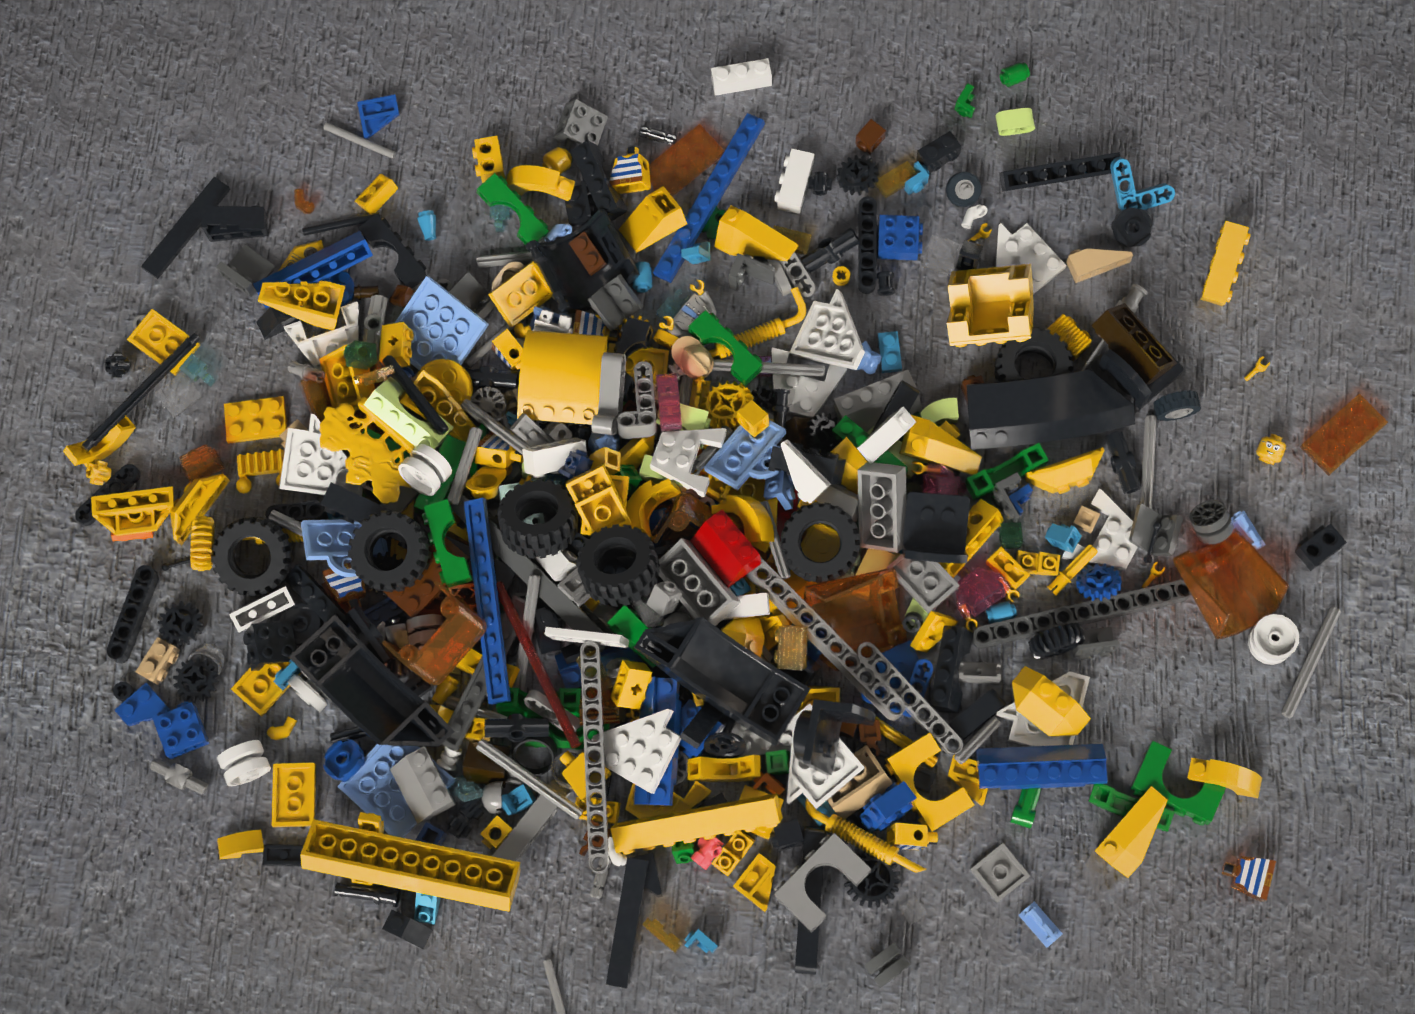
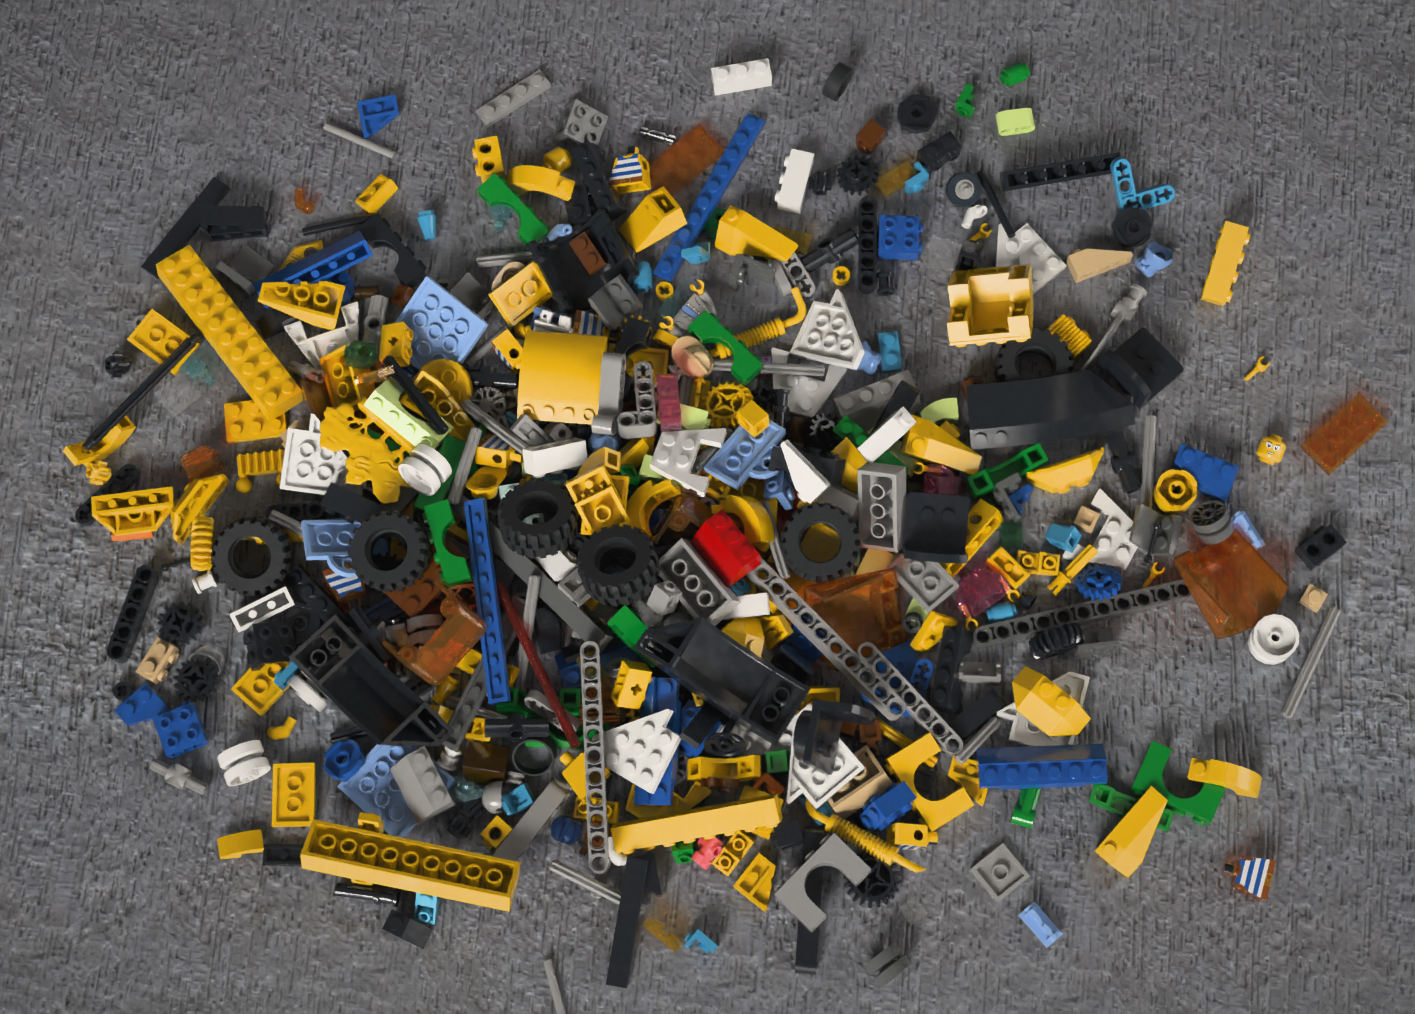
dark blue brick [416,822,447,846] -> none
light grey axle [476,739,583,819] -> none
white tile [544,627,629,648] -> none
dark blue brick [558,449,594,479] -> none
clear yellow brick [774,625,808,670] -> none
dark brown slope [1091,303,1177,385] -> none
black wheel [1153,390,1201,421] -> none
none -> yellow brick [156,245,303,422]
none -> white bush [191,569,218,594]
none -> light grey plate [476,69,551,128]
none -> light grey axle [549,860,647,915]
none -> dark blue piece [550,815,582,845]
none -> yellow bush [656,281,674,302]
none -> reddish brown plate [701,777,739,793]
none -> black tyre [822,62,853,101]
none -> black plate [897,94,936,133]
none -> black bar [977,170,1015,238]
none -> black hinge [1019,591,1037,609]
none -> medium blue hair [1135,241,1173,278]
none -> yellow brick [1153,469,1197,515]
none -> blue wedge [1170,444,1239,504]
none -> tan plate [1299,584,1328,613]

